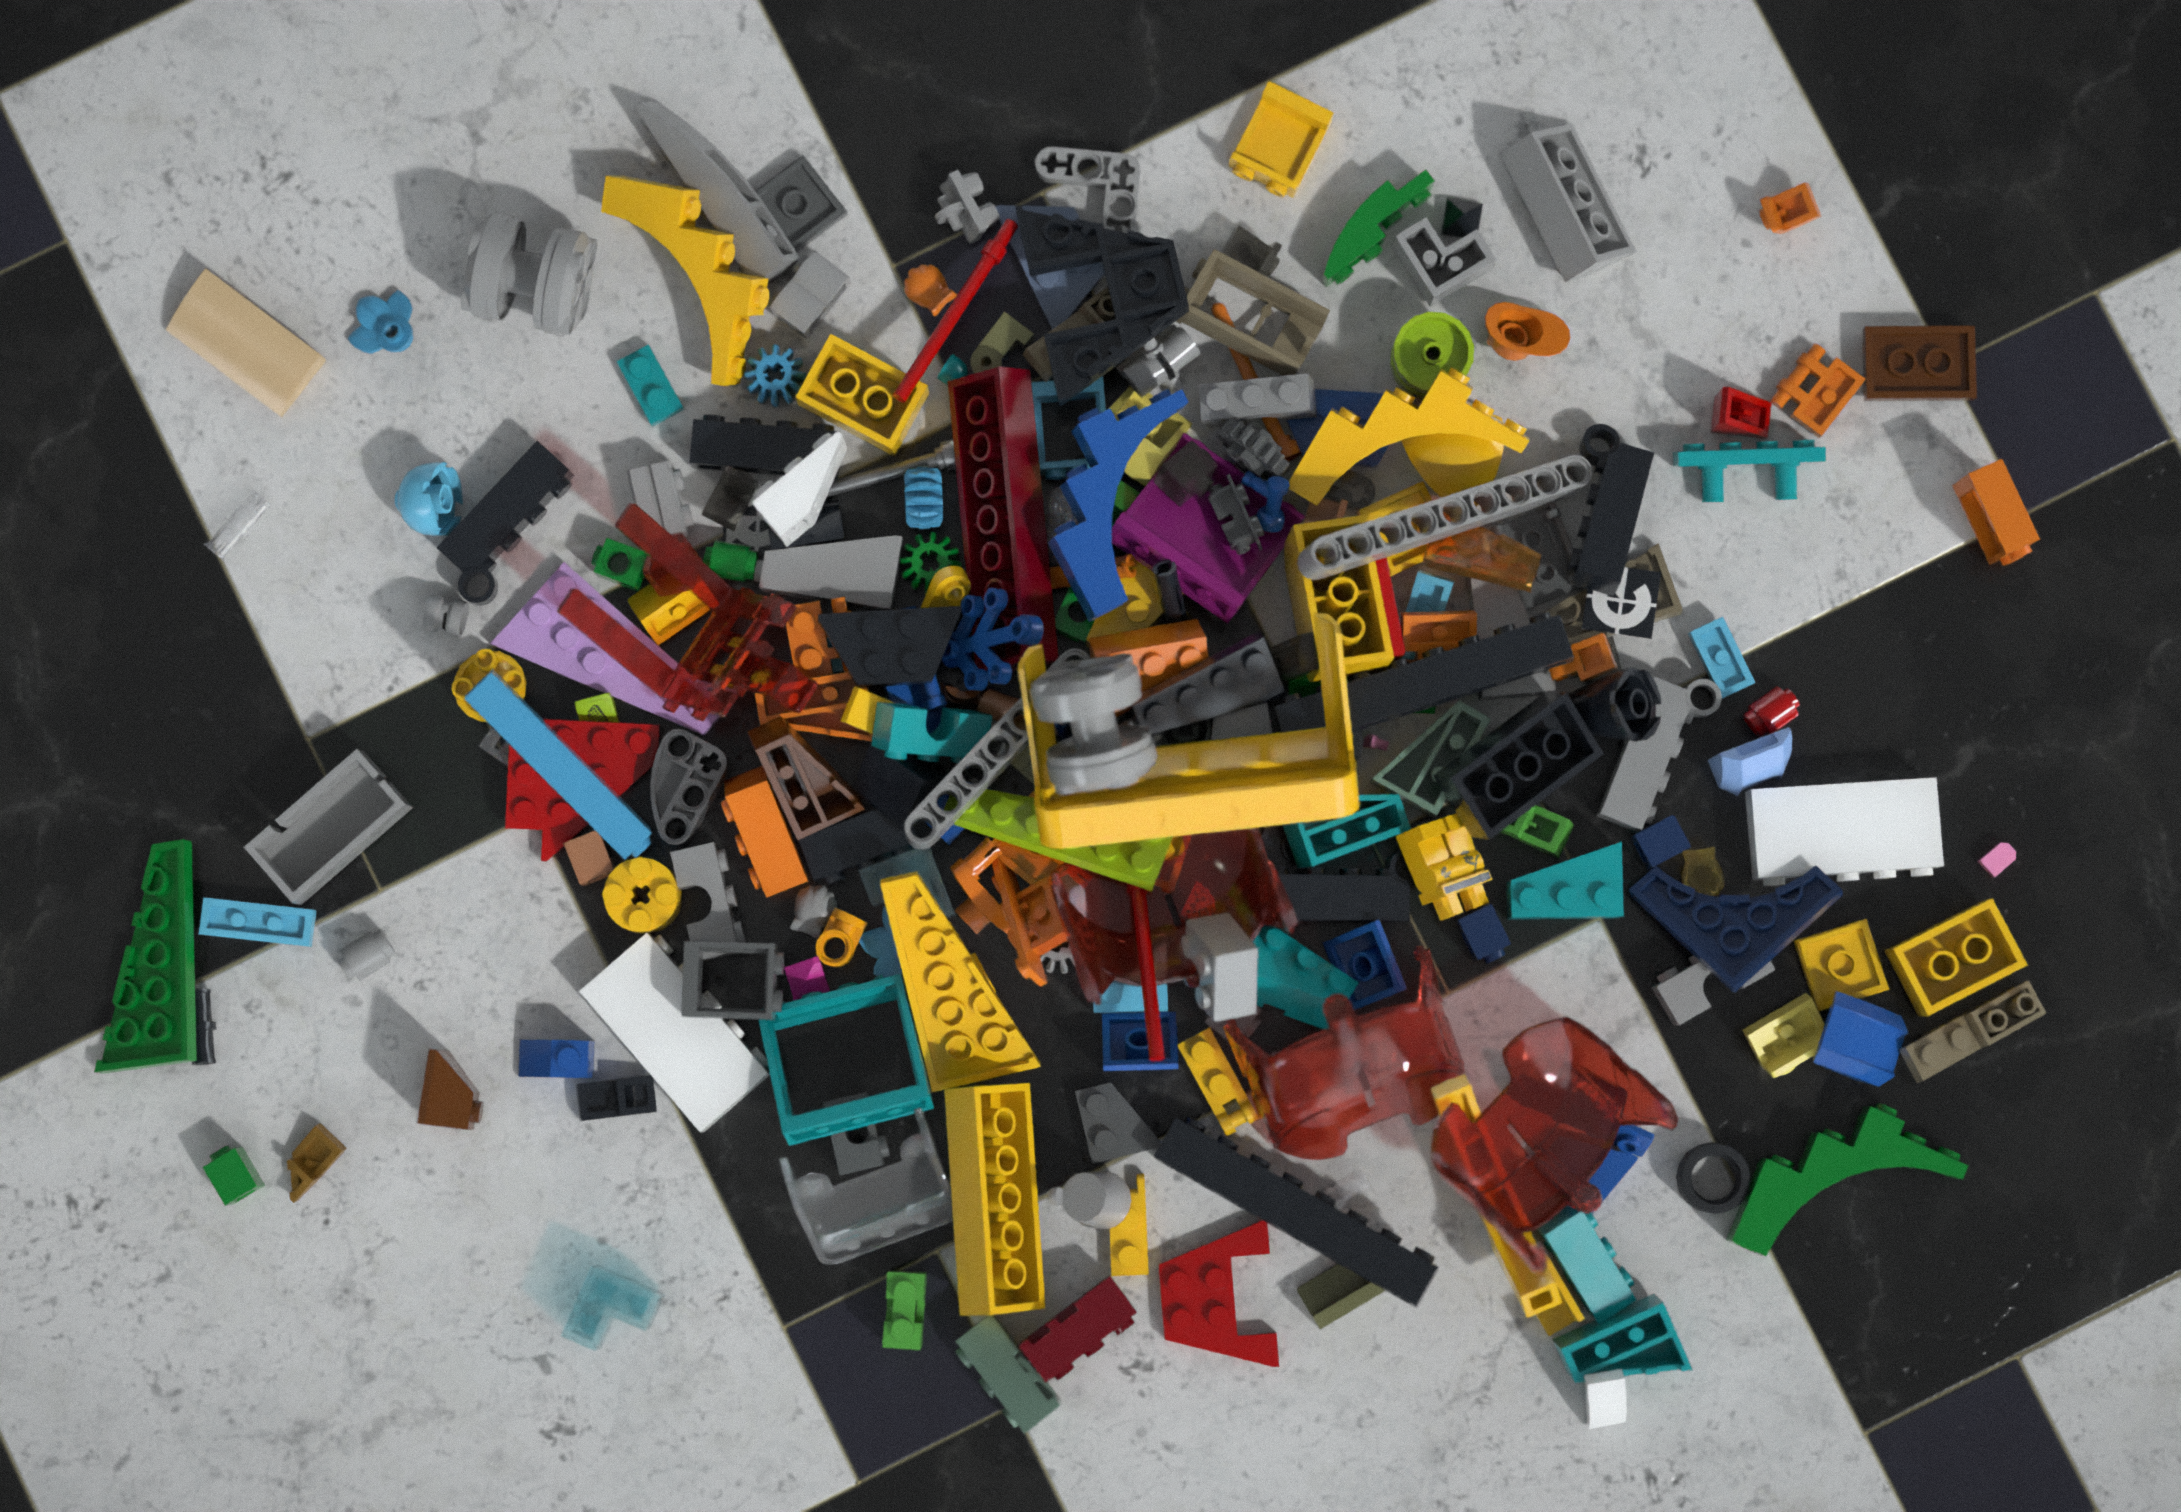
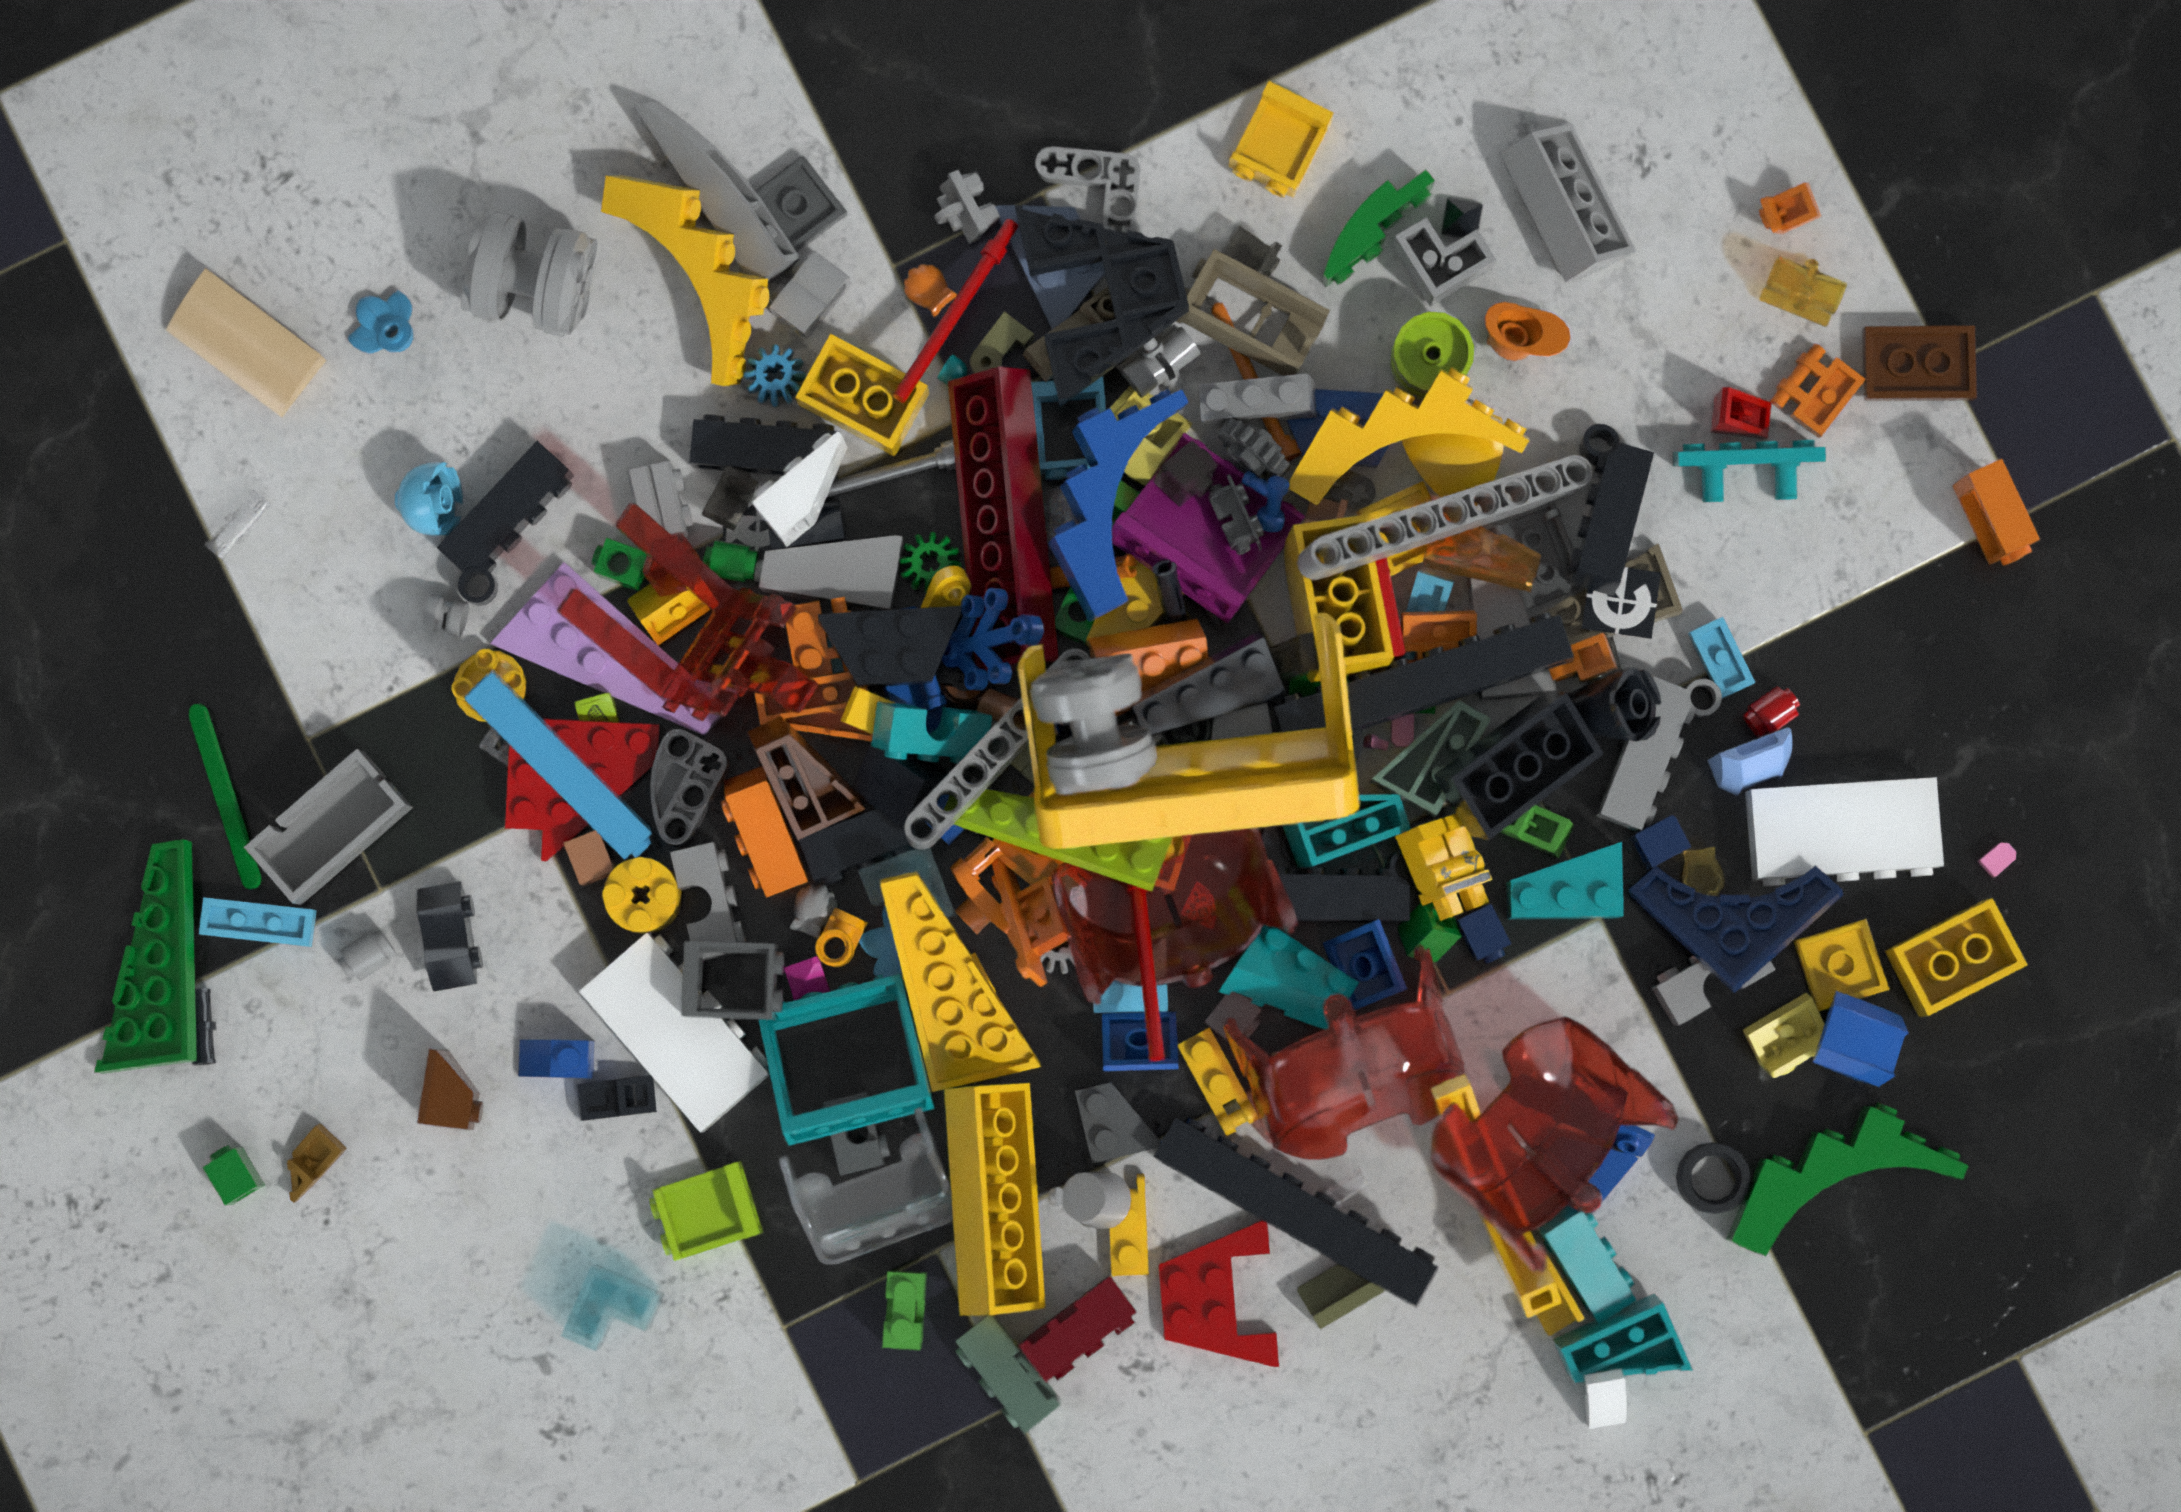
teal plate [616,344,685,427] -> none
dark azure gear [904,466,943,529] -> none
light grey brick [1182,913,1258,1022] -> none
dark tan slope [1899,980,2046,1083] -> none
none -> green piece [189,704,261,889]
none -> black brick [416,881,483,992]
none -> lime panel [649,1161,763,1261]
none -> bright pink piece [1390,714,1414,748]
none -> green panel [1398,903,1461,963]
none -> clear yellow pin [1758,255,1847,327]

